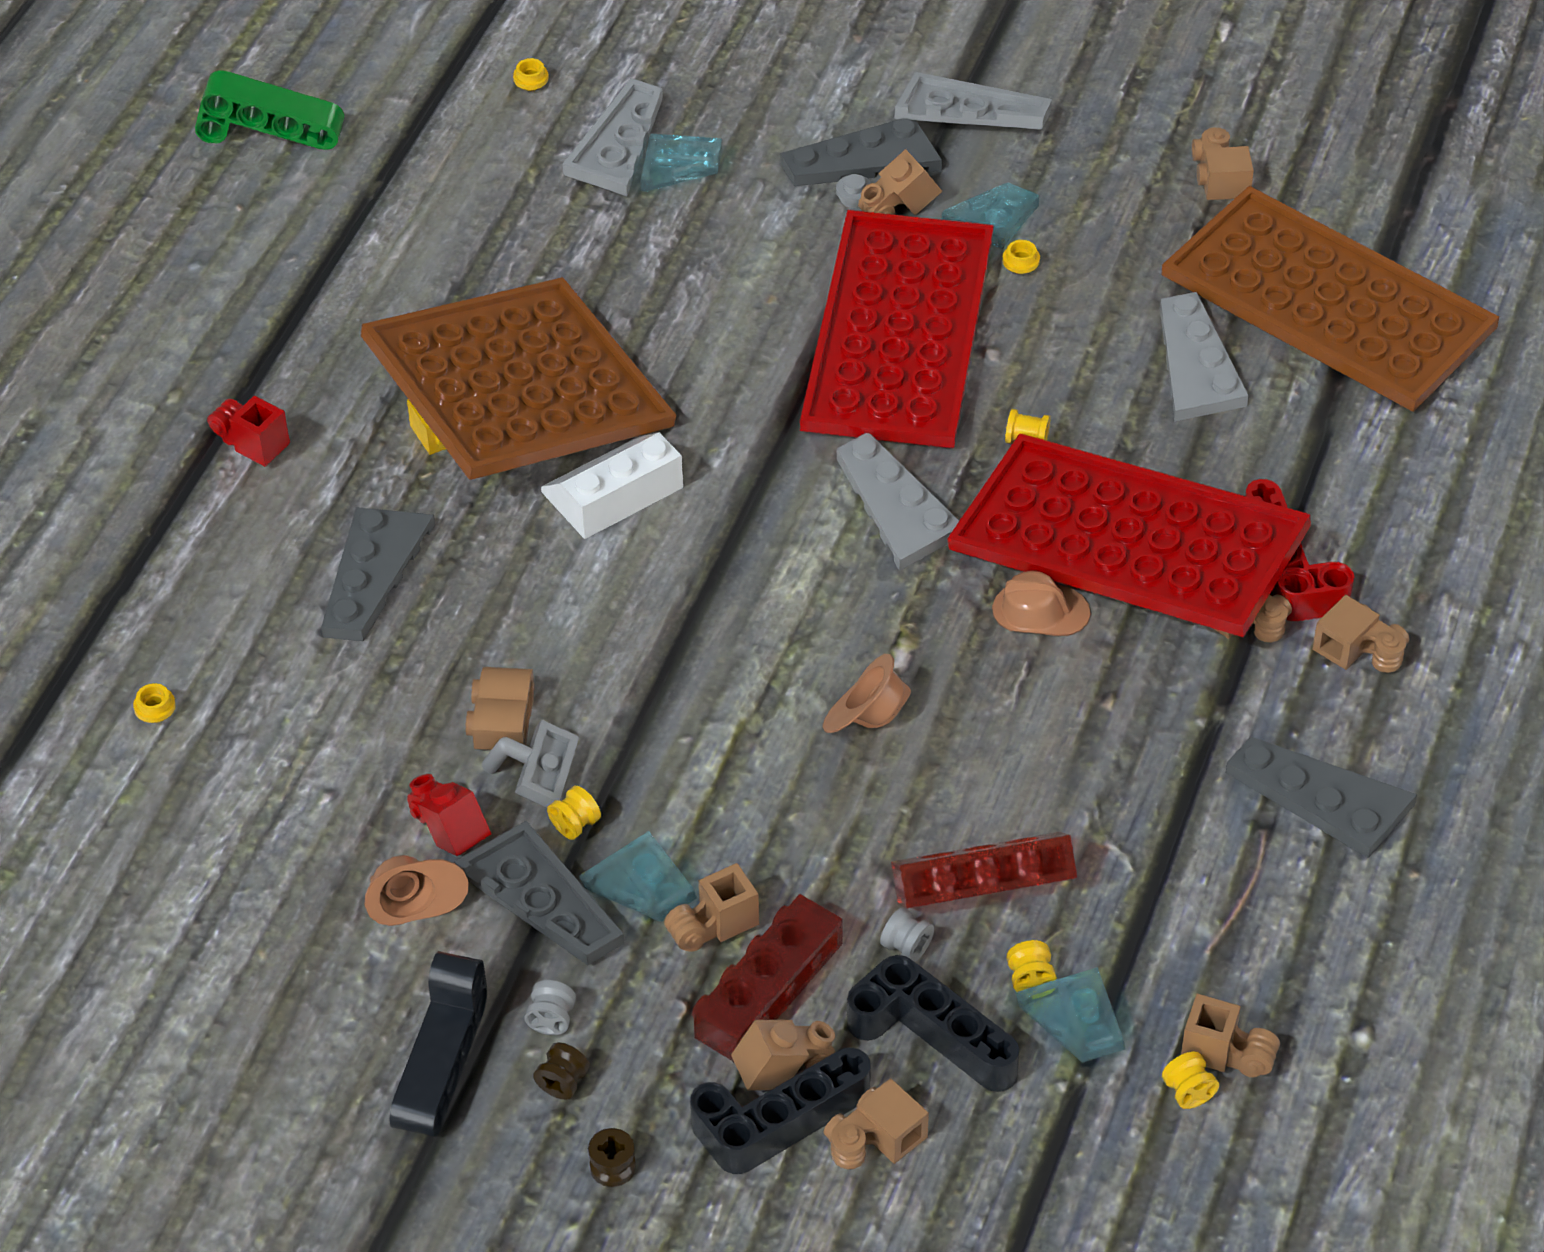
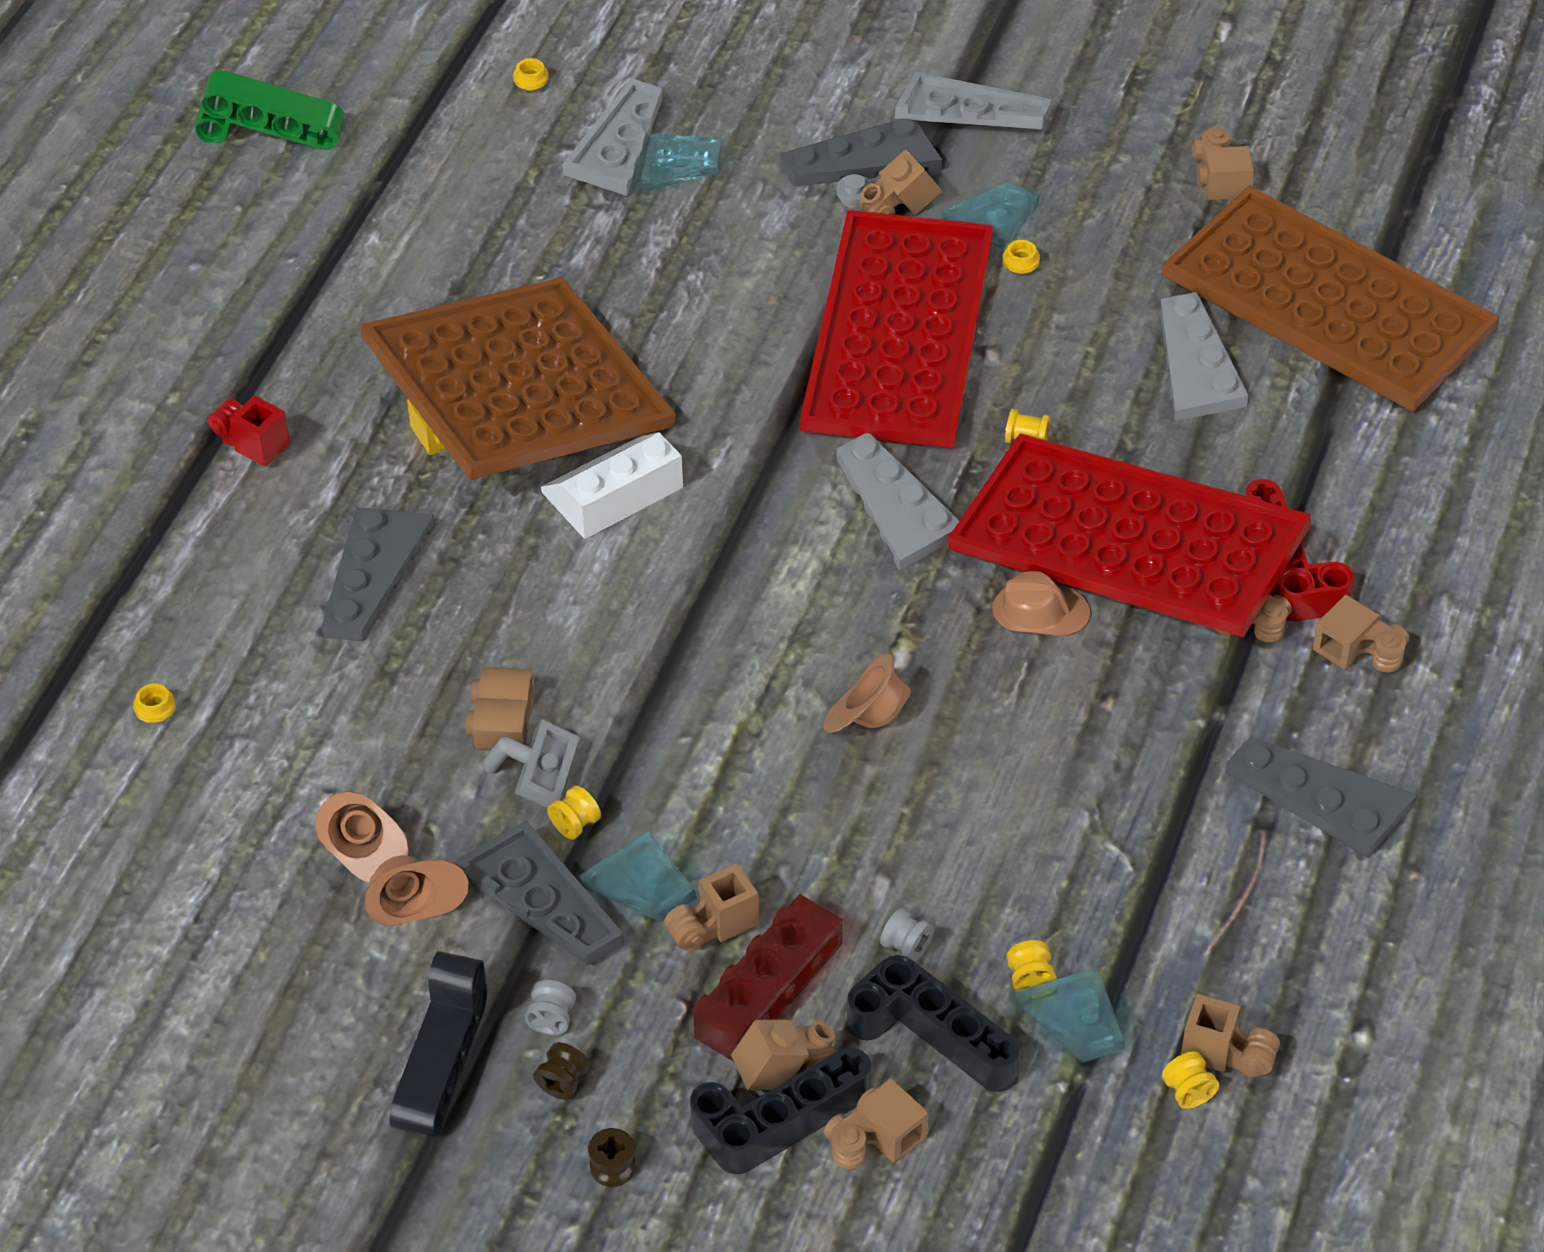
red brick [407,774,491,856] -> none
clear red brick [891,832,1078,909] -> none
none -> nougat piece [315,791,409,883]

